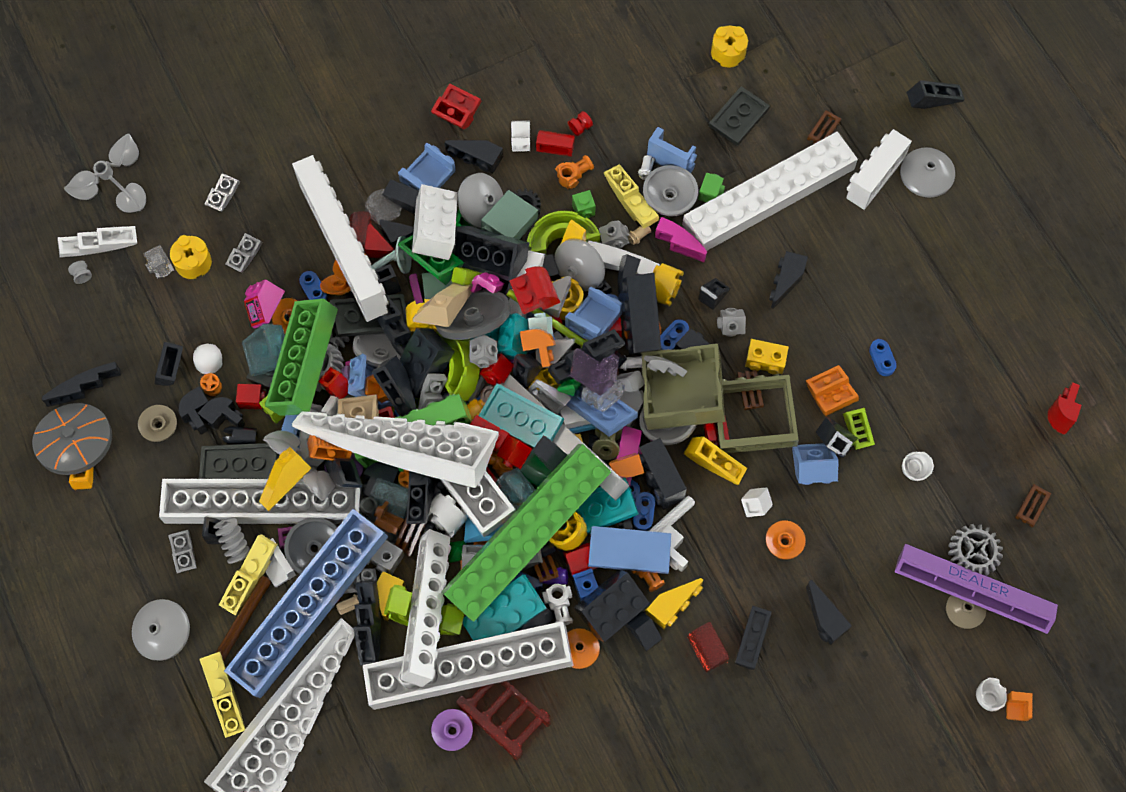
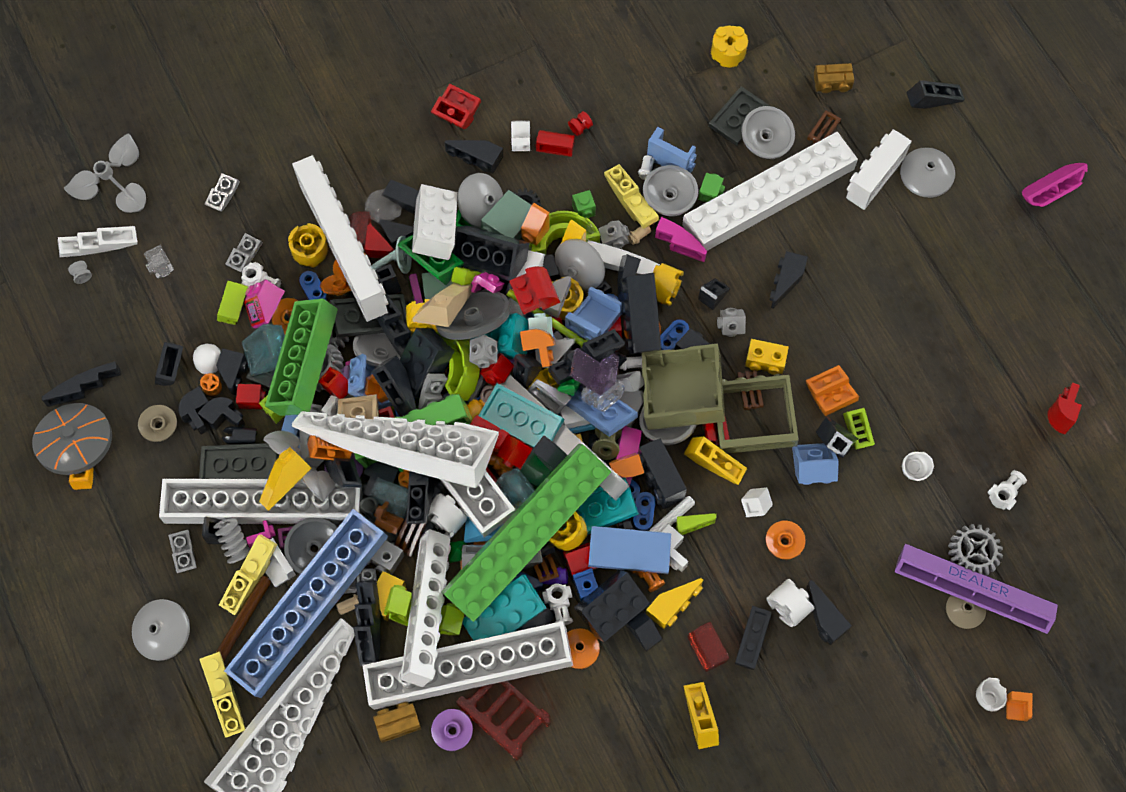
yellow brick [170,235,212,279] -> none
medium blue panel [398,143,455,191] -> none
orange connector [555,155,594,189] -> none
light grey slope [644,356,687,377] -> none
blue plate [869,339,896,376] -> none
reddish brown tile [1015,484,1051,528] -> none
none -> black slope [216,348,248,395]
none -> lime hinge [217,281,248,325]
none -> white connector [241,262,281,288]
none -> dark pink bracket [246,520,276,549]
none -> yellow brick [288,223,328,268]
none -> pearl gold brick [373,702,421,743]
none -> orange slope [521,203,549,246]
none -> lime slope [675,513,717,535]
none -> yellow slope [684,682,719,749]
none -> light grey dish [742,106,795,159]
none -> white brick [767,579,815,627]
none -> pearl gold brick [814,63,854,93]
none -> white connector [987,470,1027,510]
none -> dark pink brick [1022,163,1088,207]

